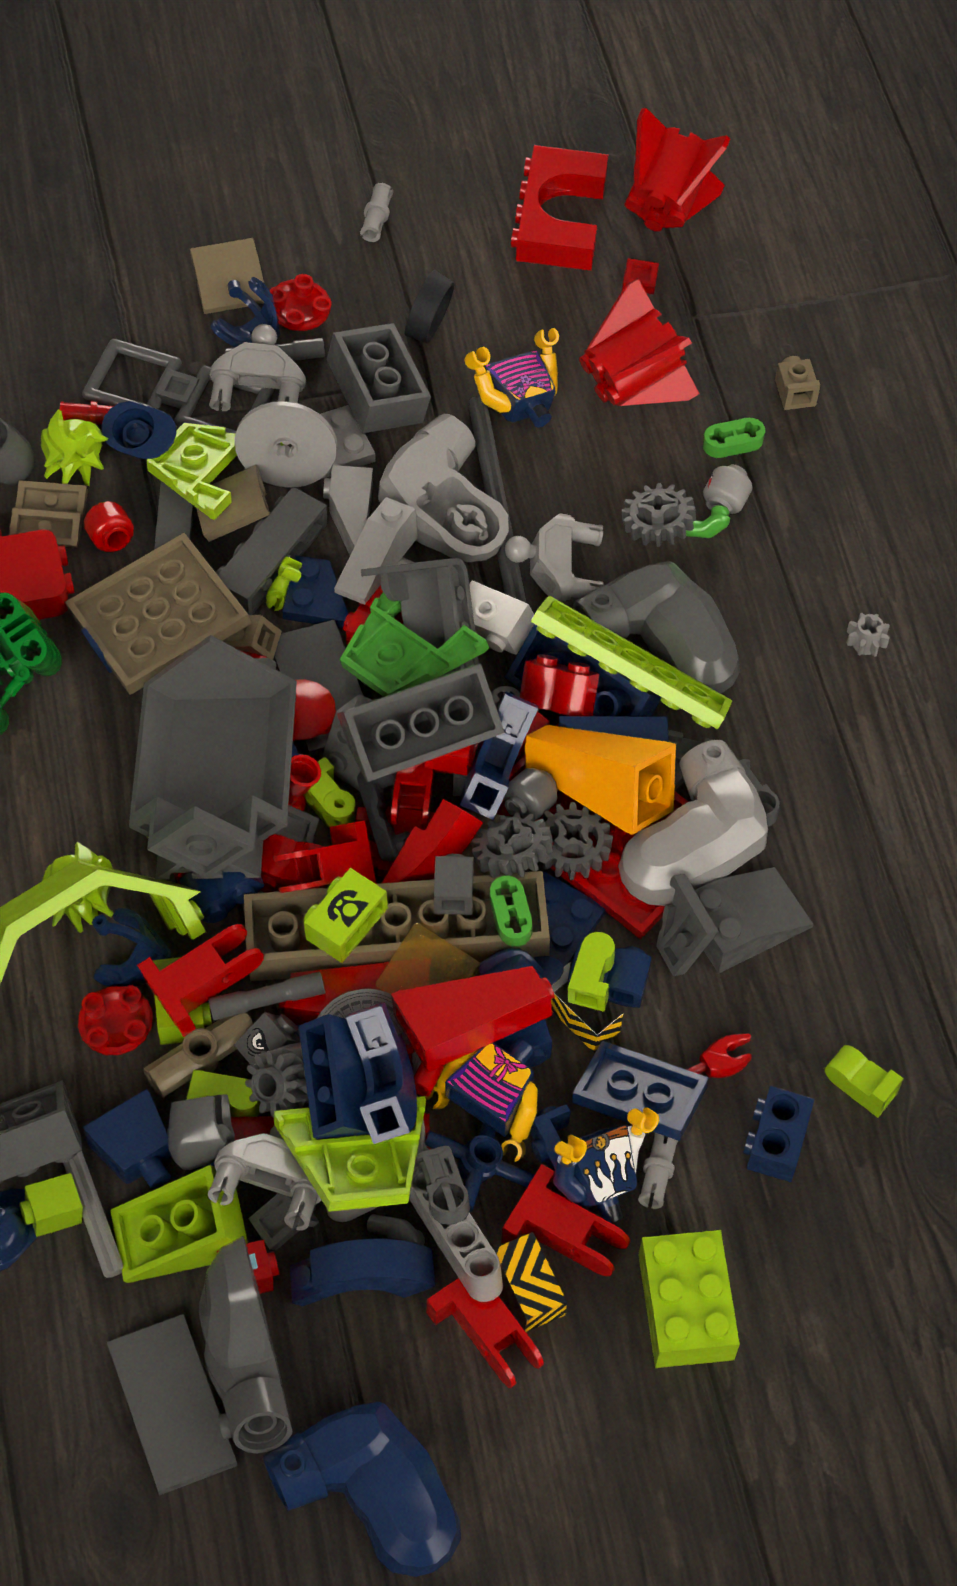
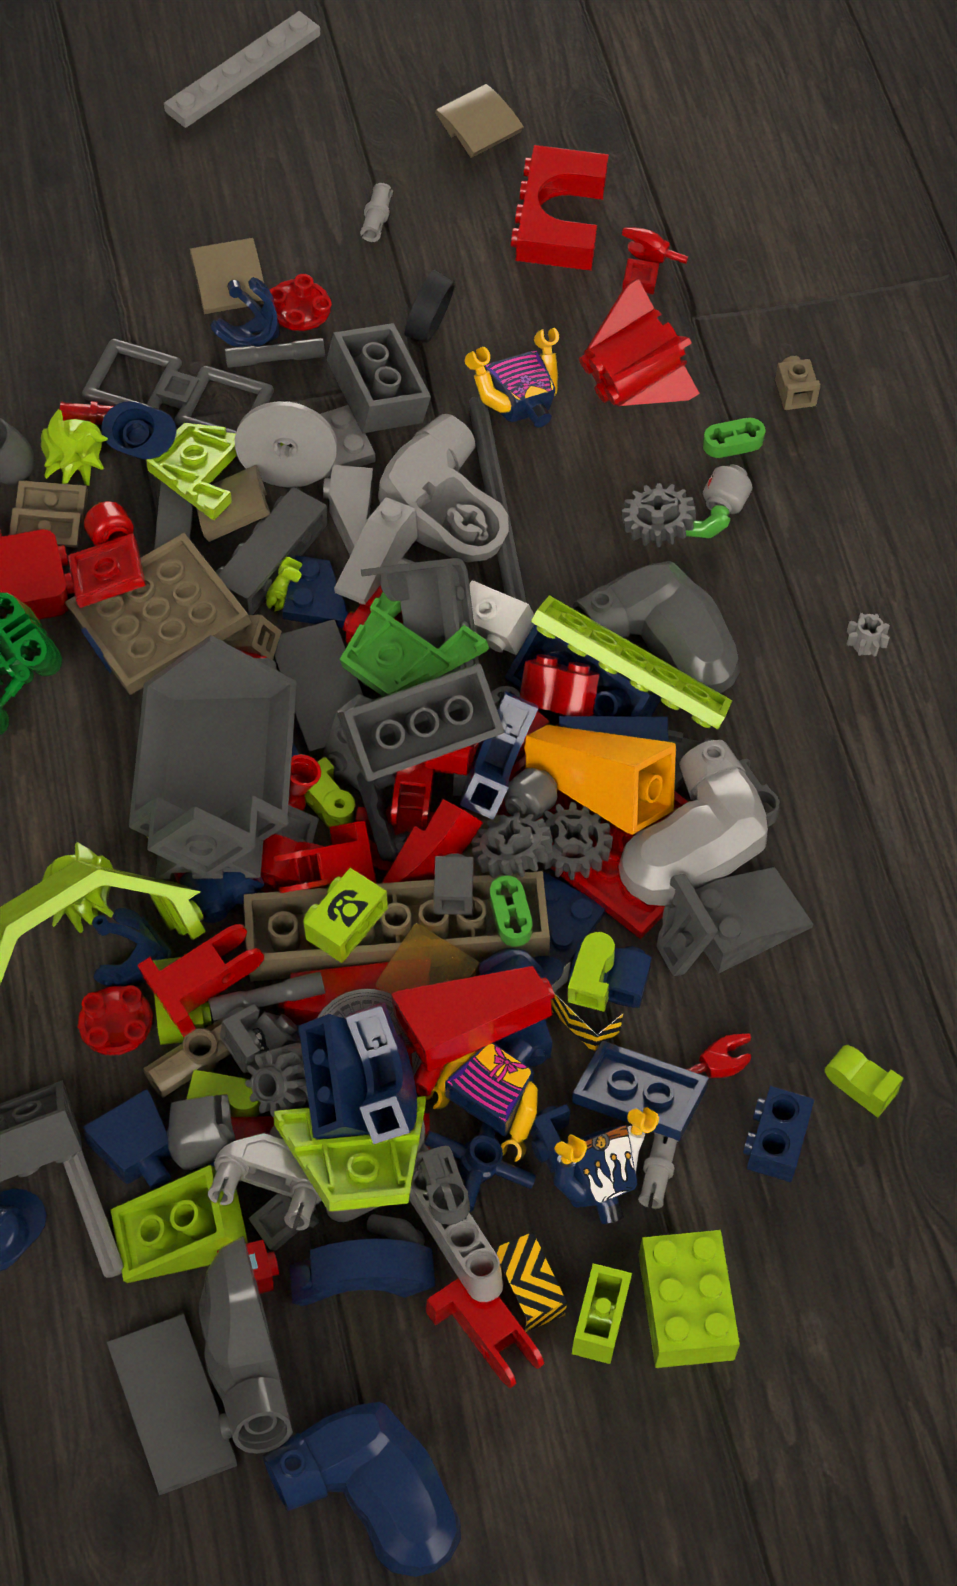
lime brick [20,1173,83,1237] -> none
light grey connector [209,324,306,411] -> none
red dish [293,679,336,742] -> none
red piece [501,1164,631,1276] -> none
light grey connector [504,513,604,601] -> none
red brick [625,108,730,232] -> none
none -> red tile [68,533,146,608]
none -> light grey plate [164,11,320,128]
none -> dark grey bracket [220,1004,261,1073]
none -> dark tan slope [435,84,524,158]
none -> lime brick [571,1263,632,1364]
none -> red hand [622,227,689,264]

